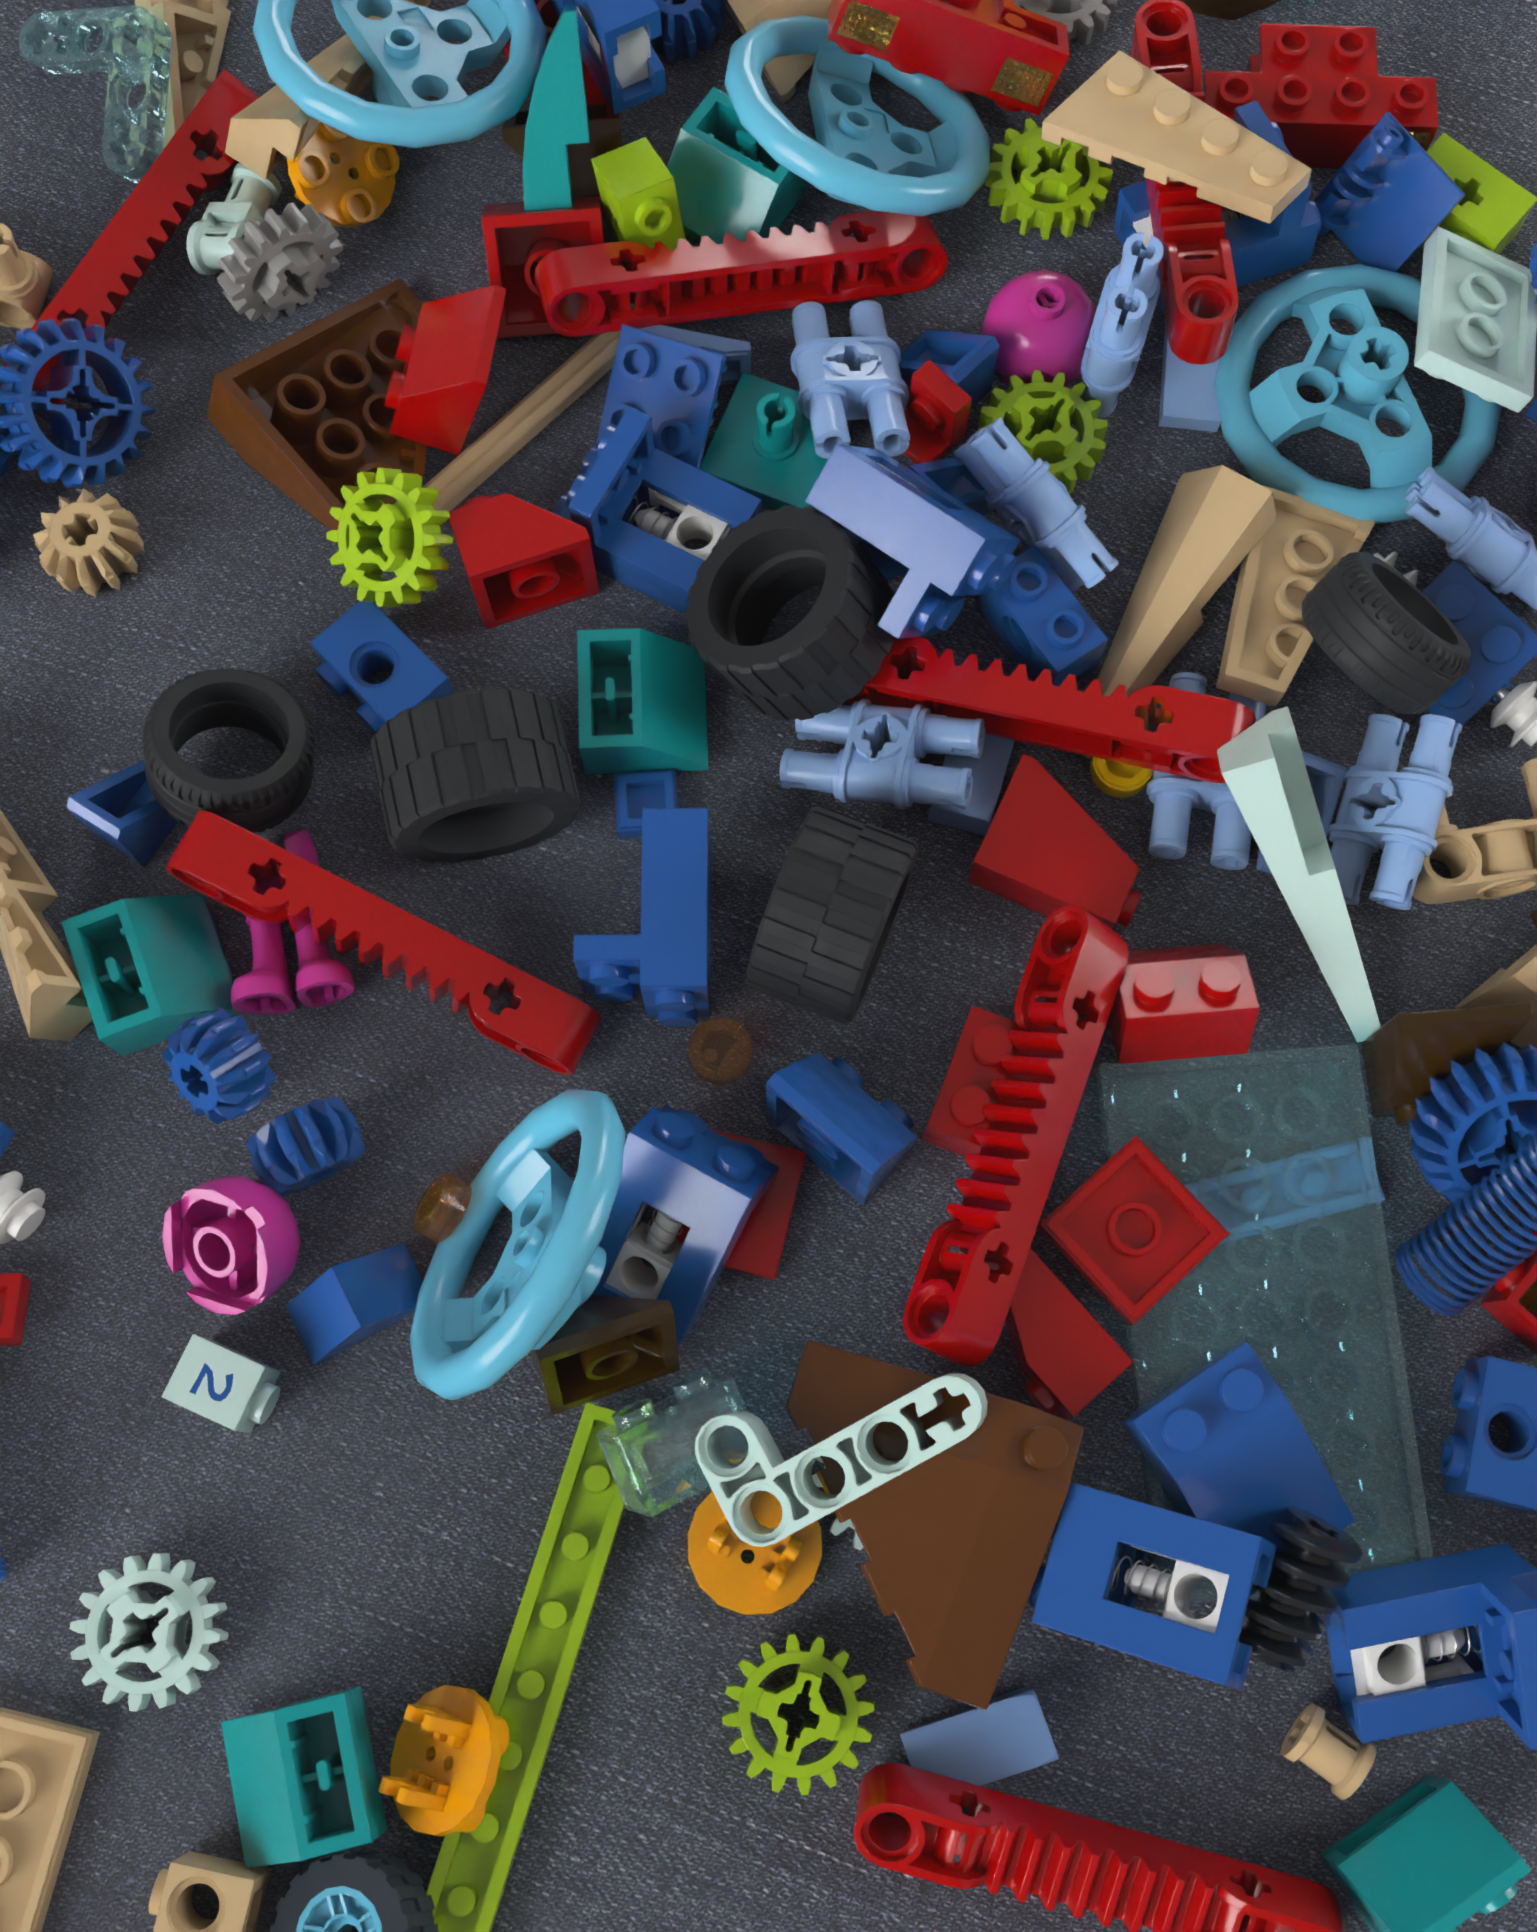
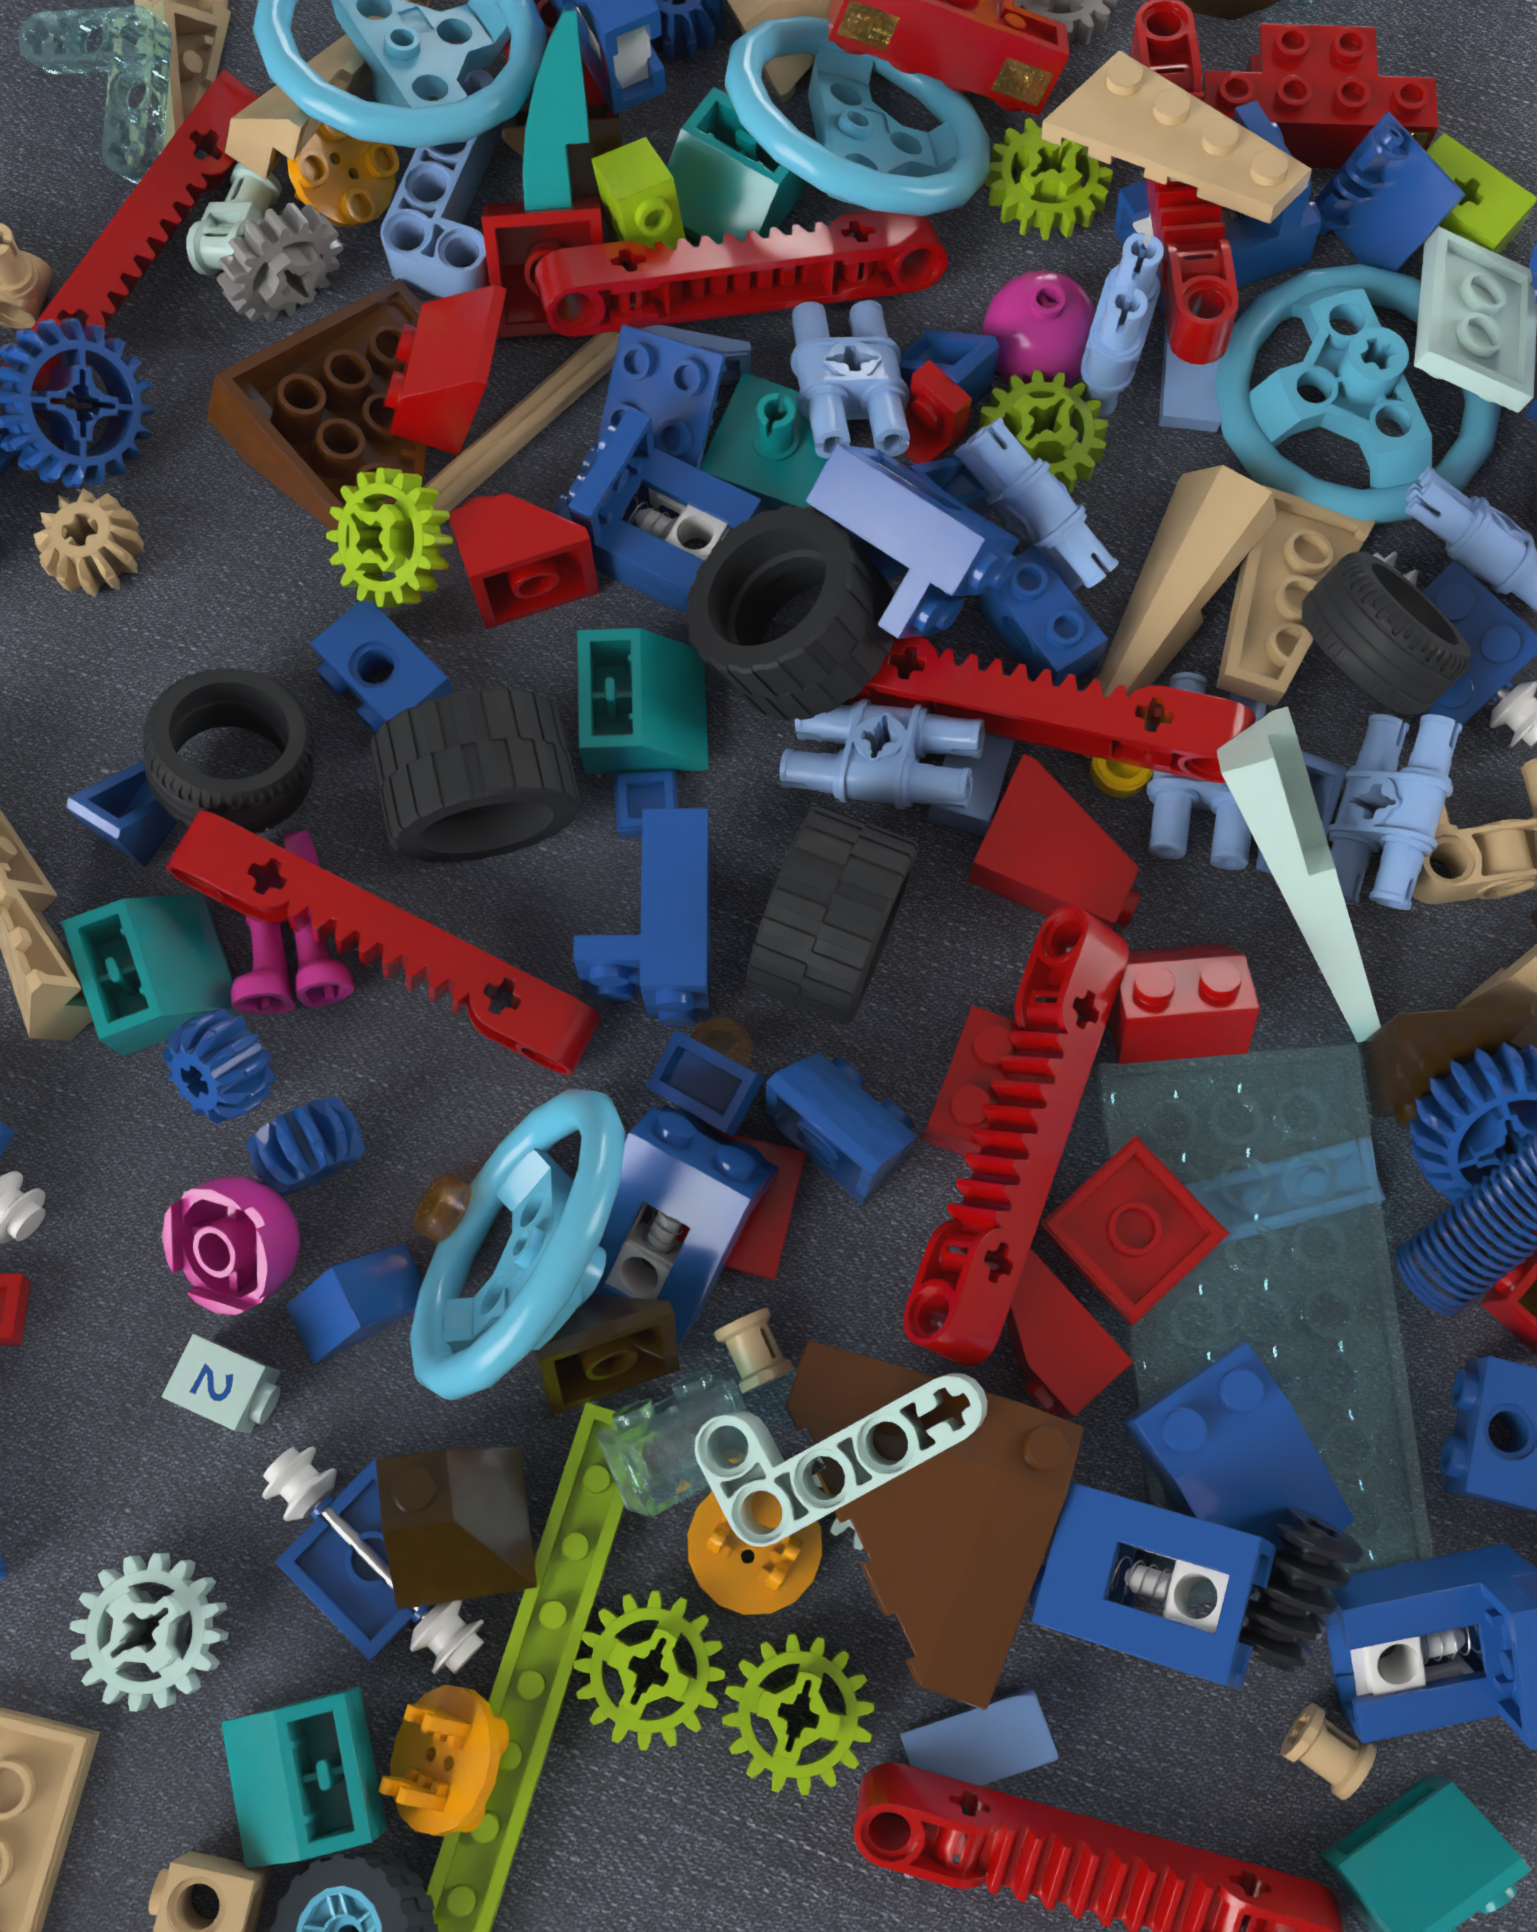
none -> blue plate [262,1446,484,1675]
none -> dark brown slope [376,1447,538,1611]
none -> light blue beam [380,69,503,298]
none -> lime gear [574,1590,726,1751]
none -> blue slope [645,1030,765,1137]
none -> tan bush [714,1307,794,1394]

